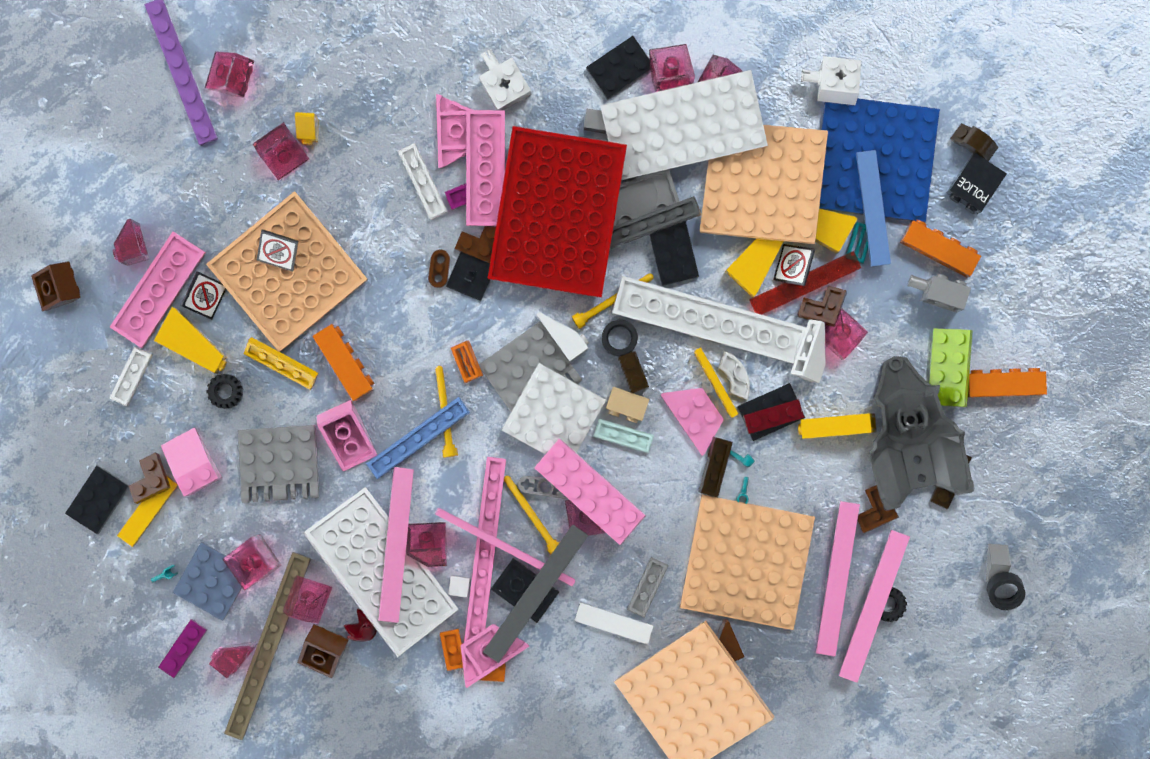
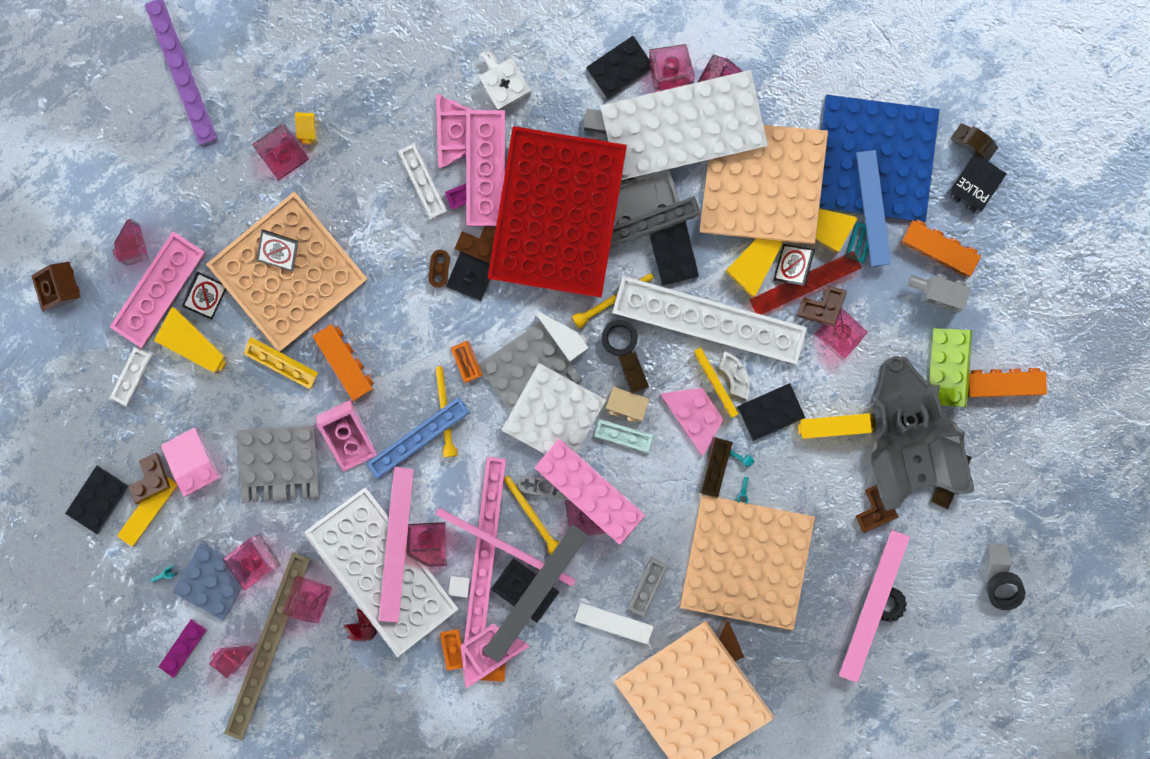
clear pink slope [205,51,254,97] -> none
black tyre [206,374,243,409] -> none
reddish brown slope [297,624,349,678] -> none
dark red plate [743,399,804,434] -> none
white slope [791,319,825,383] -> none
white brick [800,56,861,105] -> none
bright pink tile [816,501,860,656] -> none

